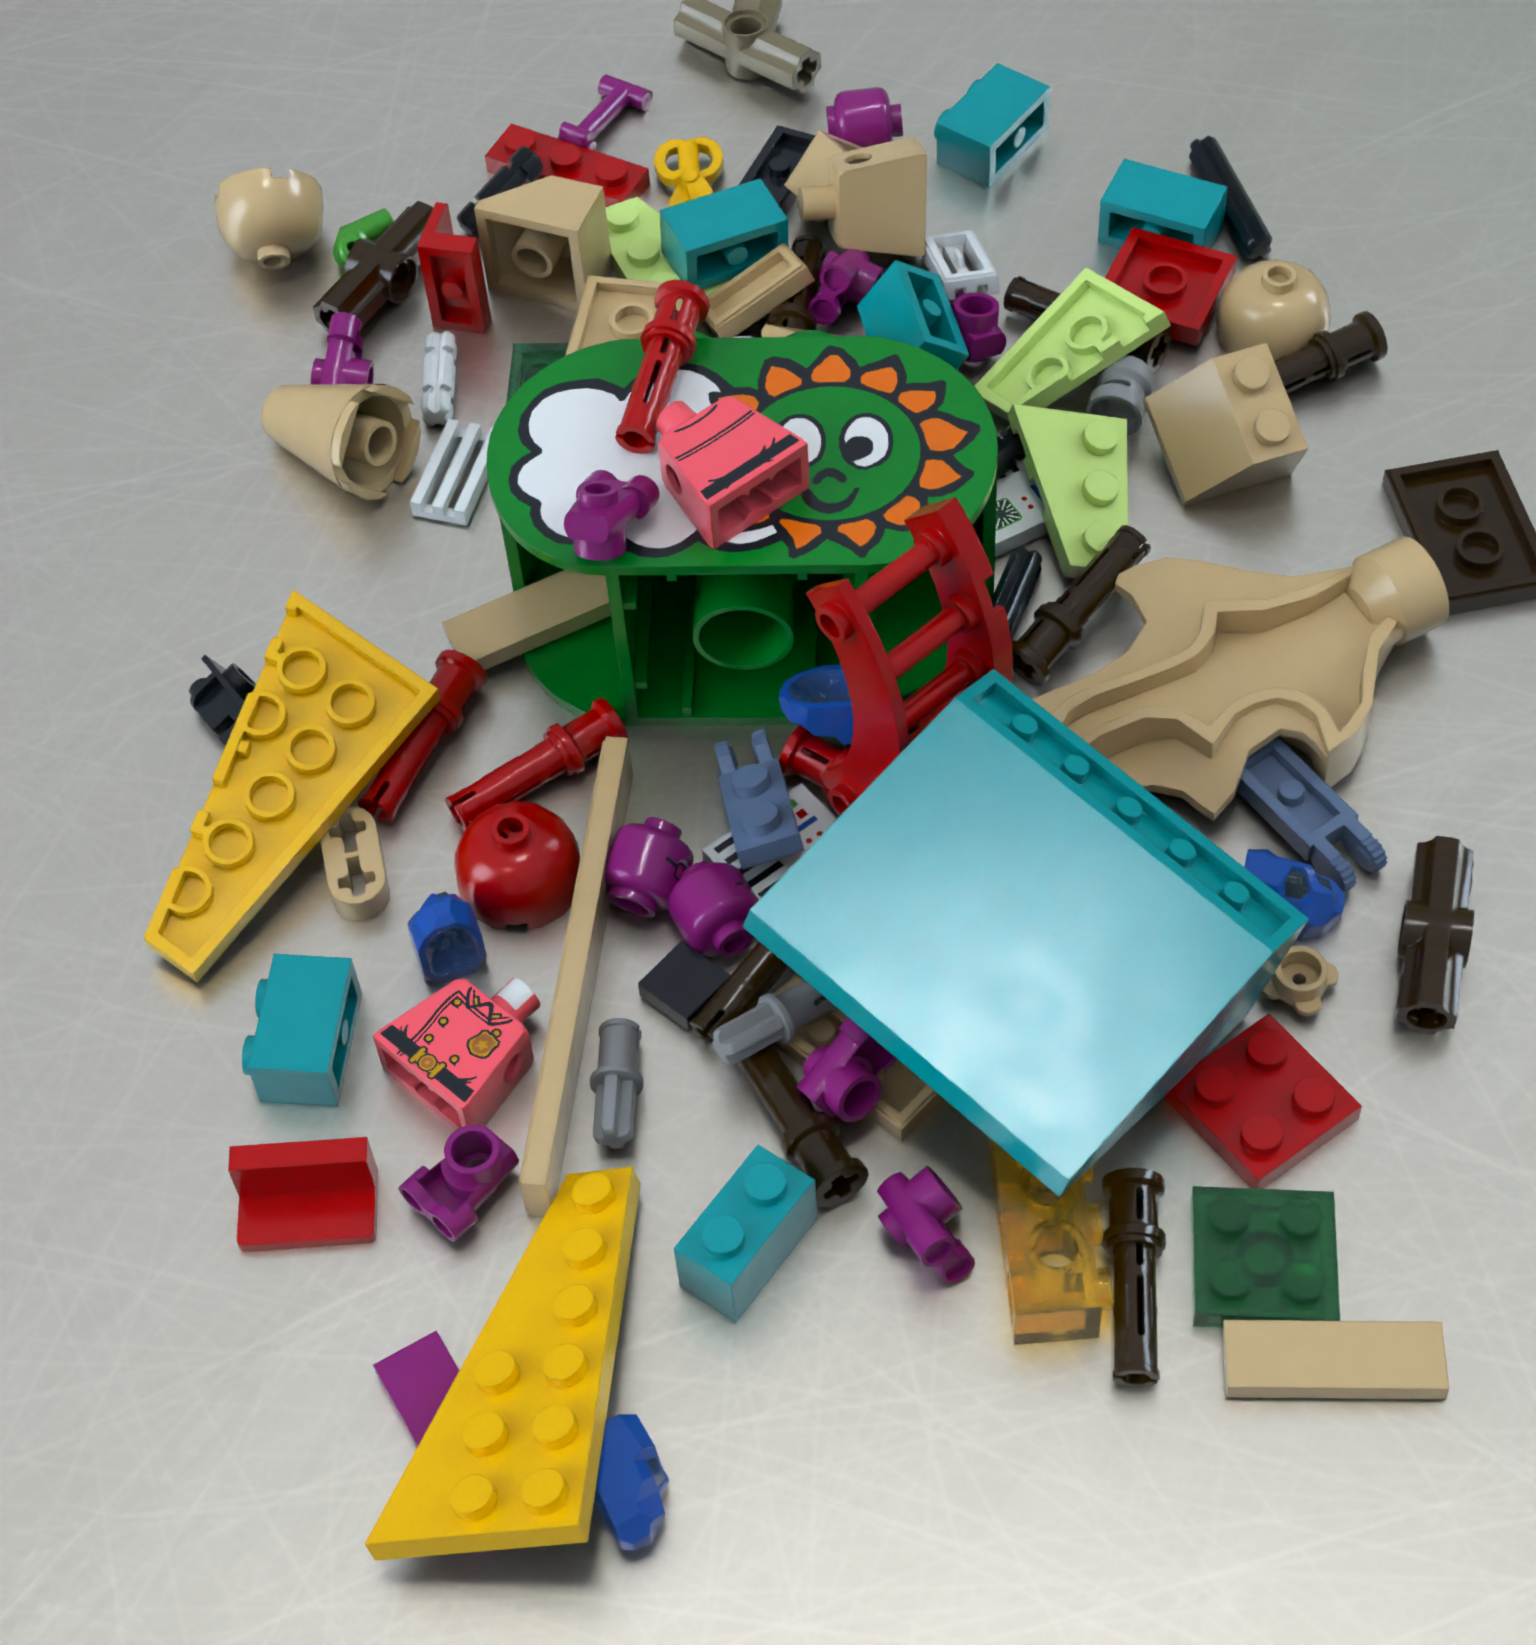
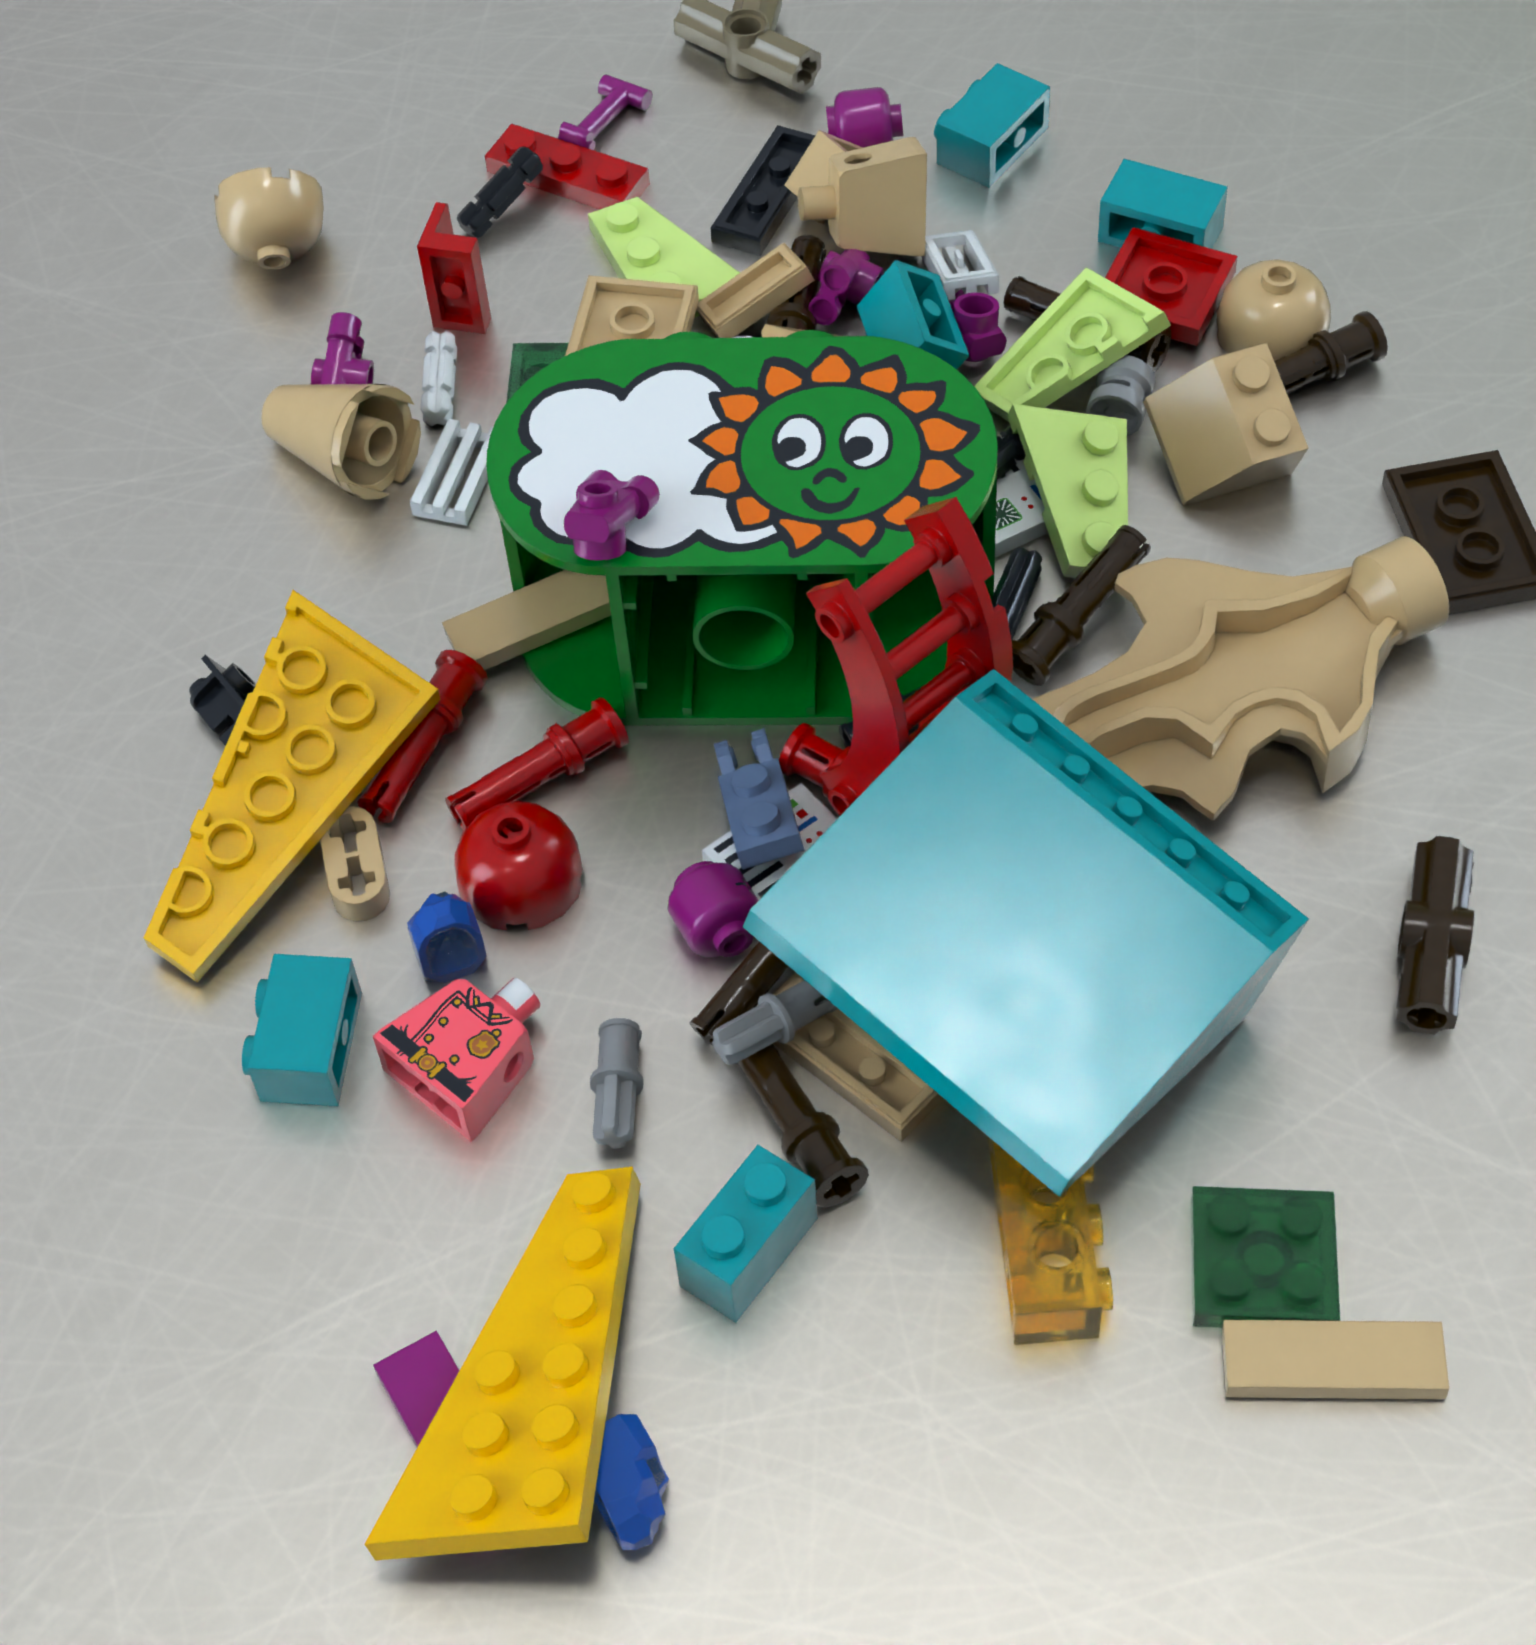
red panel [228,1137,378,1252] -> none
dark brown piece [313,201,433,333] -> none
bright green arm [333,208,394,268] -> none
magenta plate [398,1125,519,1242] -> none
tan slope [474,175,613,310] -> none
tan tile [519,736,633,1217] -> none
magenta head [605,817,694,918] -> none
red pin [615,280,710,454] -> none
black tile [638,941,731,1031] -> none
yellow piece [654,136,724,207] -> none
coral torso [656,397,810,550] -> none
teal brick [660,178,788,289] -> none
blue rock [779,665,853,745] -> none
magenta plate [796,1017,897,1122] -> none
magenta plate [877,1165,975,1284] -> none
dark brown pin [1102,1168,1166,1388] -> none
red plate [1165,1013,1362,1194] -> none
black axle [1189,136,1273,260] -> none
sand blue hinge [1236,737,1388,893] -> none
blue rock [1244,849,1346,941] -> none
tan plate [1262,946,1339,1016] -> none

